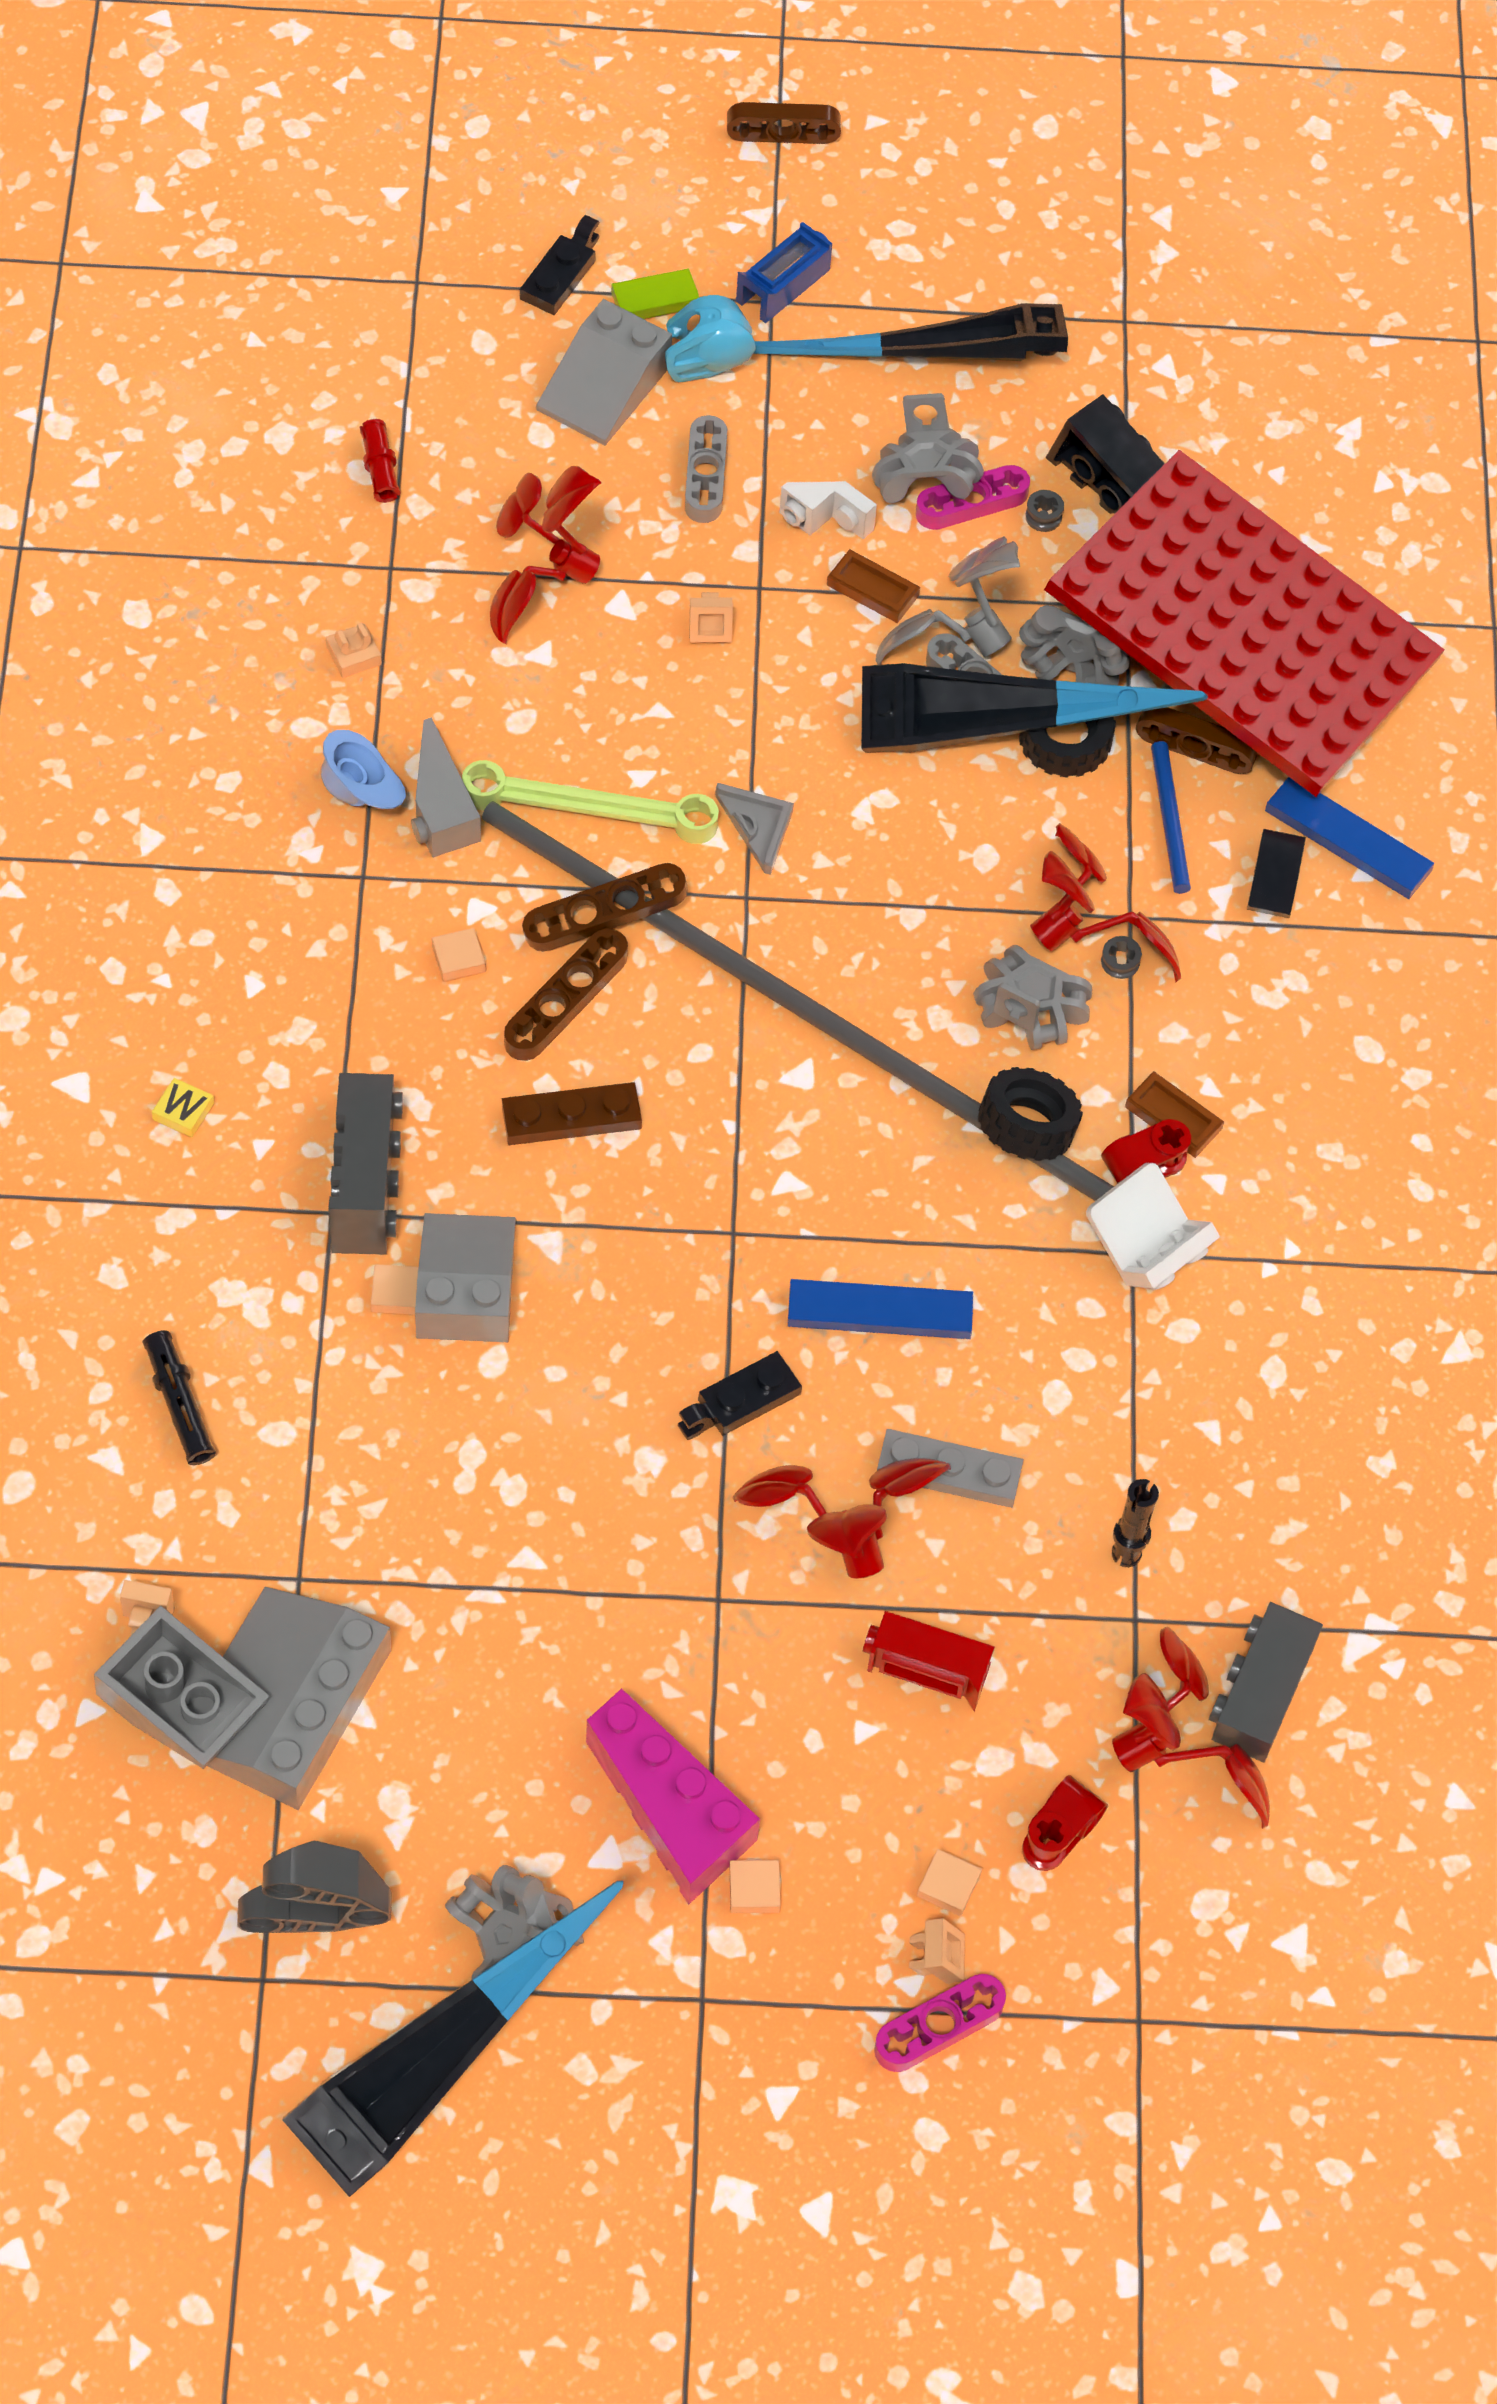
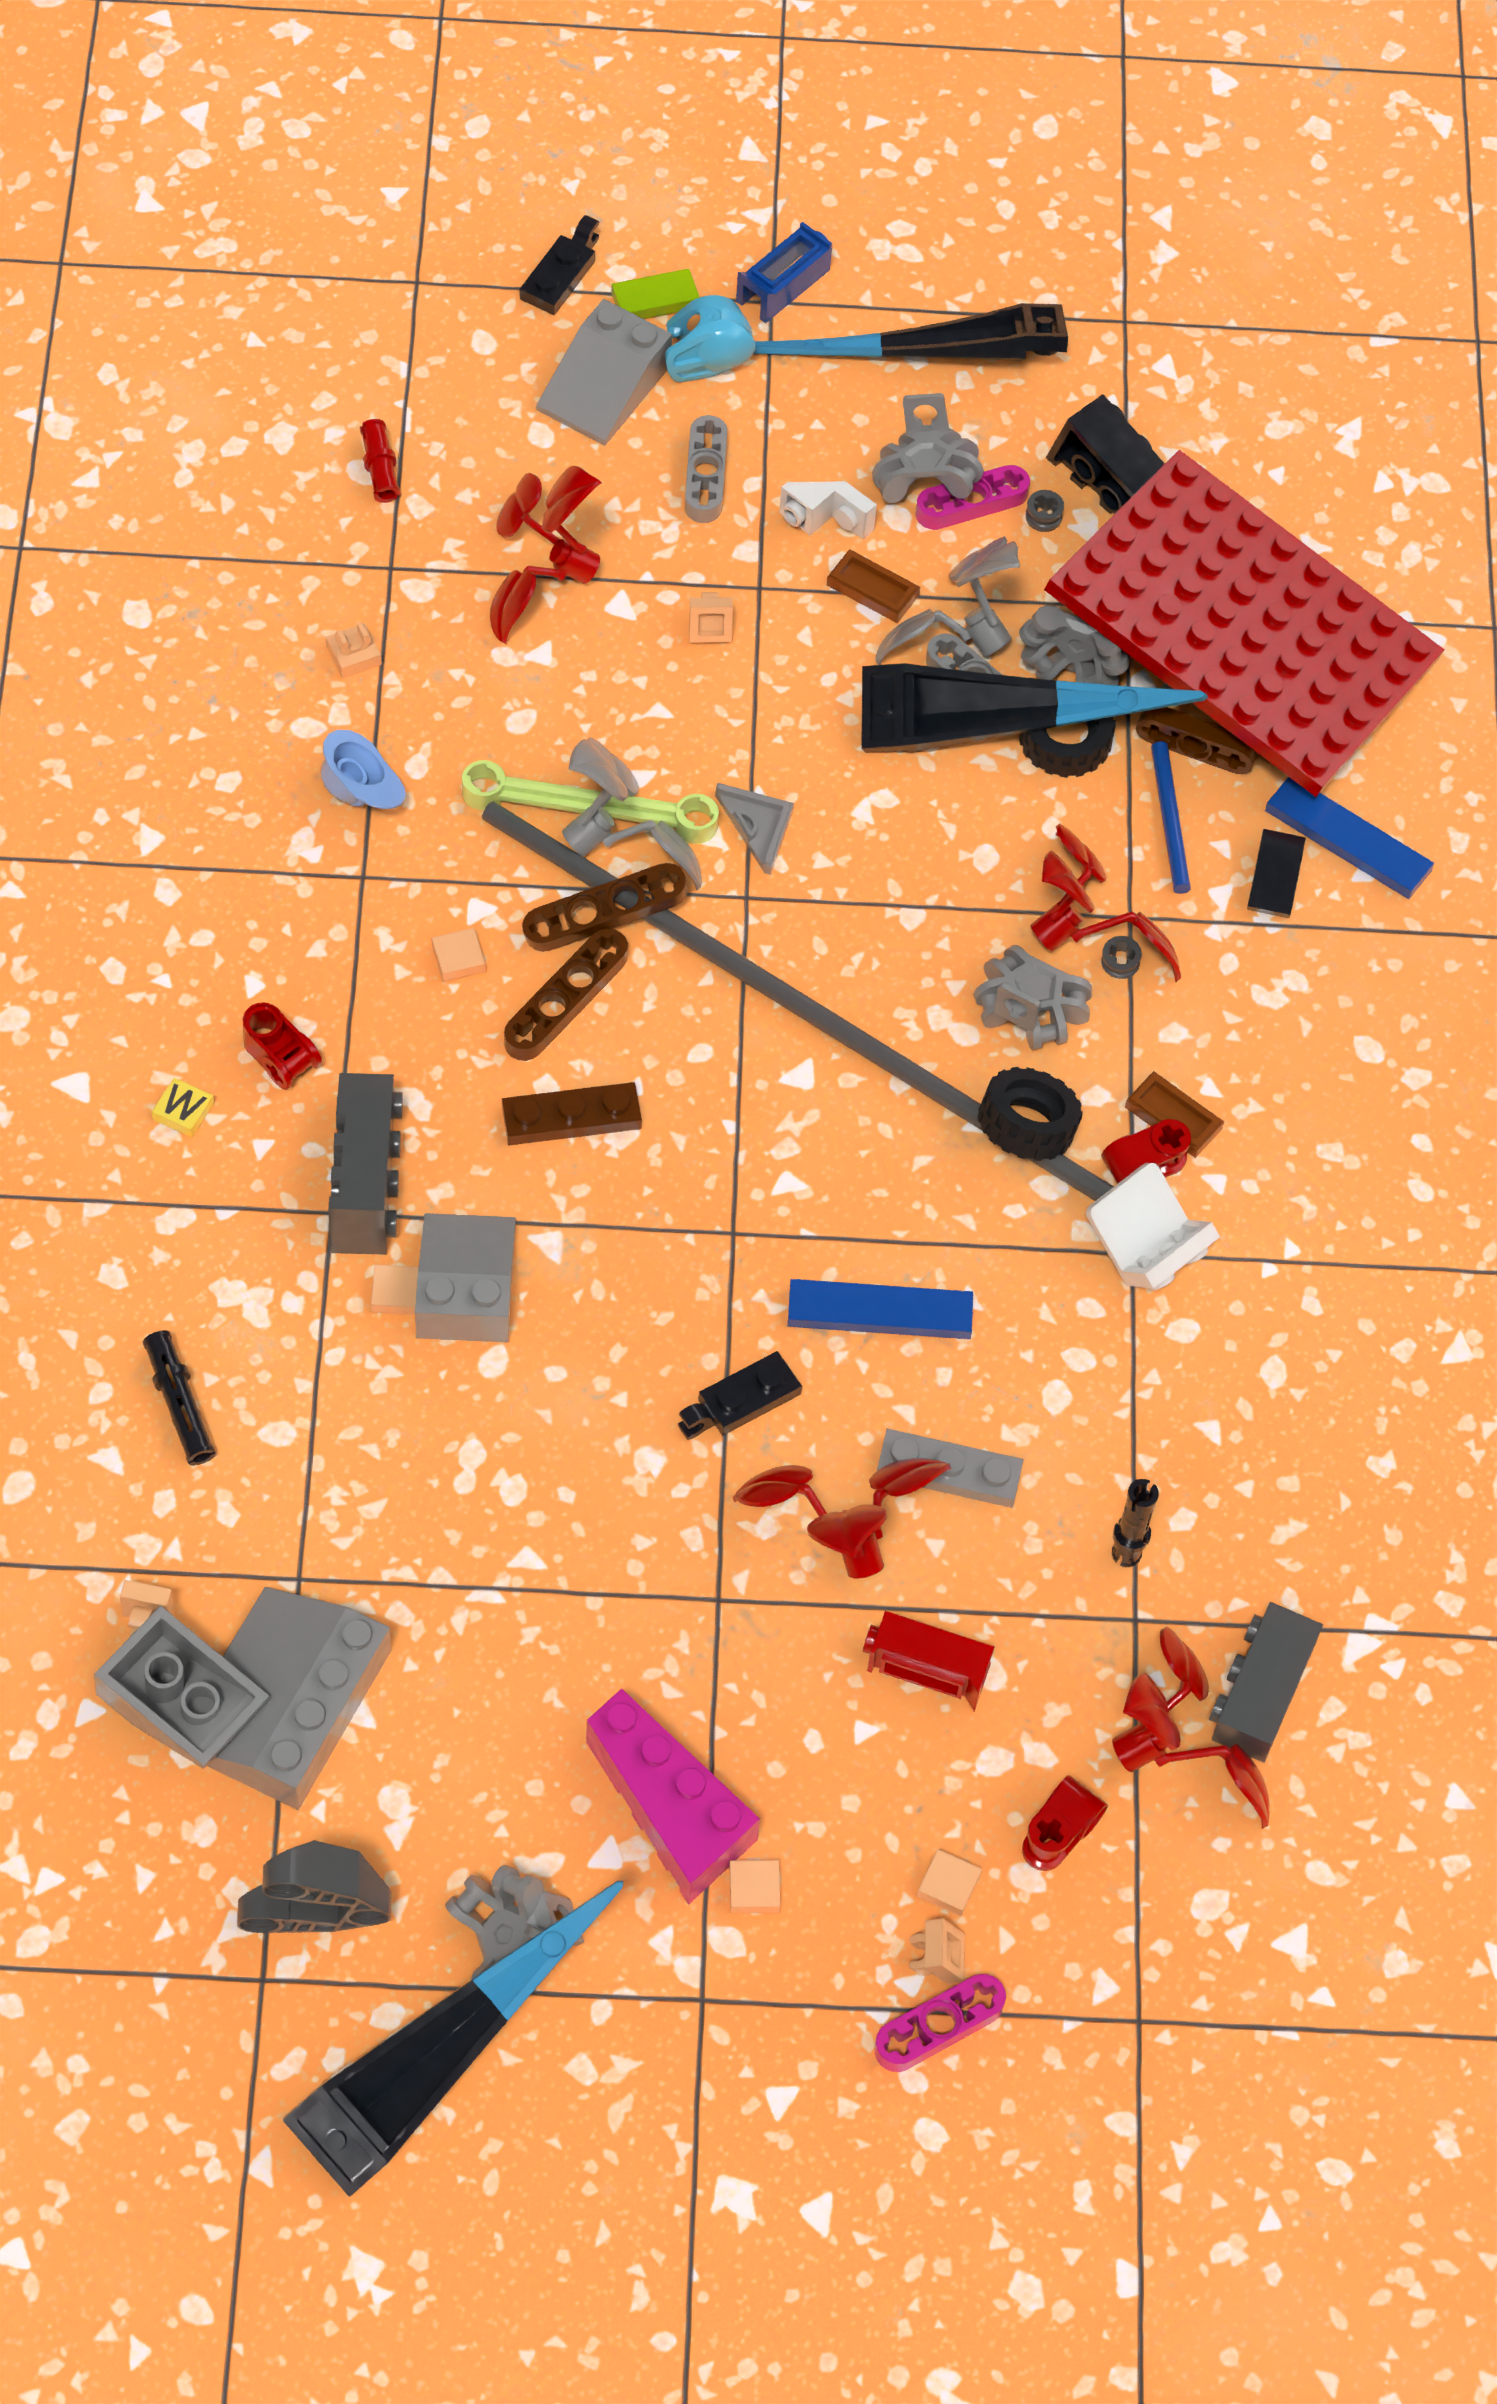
light grey slope [411,717,481,858] -> none
reddish brown beam [727,102,841,144] -> none
none -> red piece [242,1002,322,1090]
none -> light grey plant [562,737,702,891]

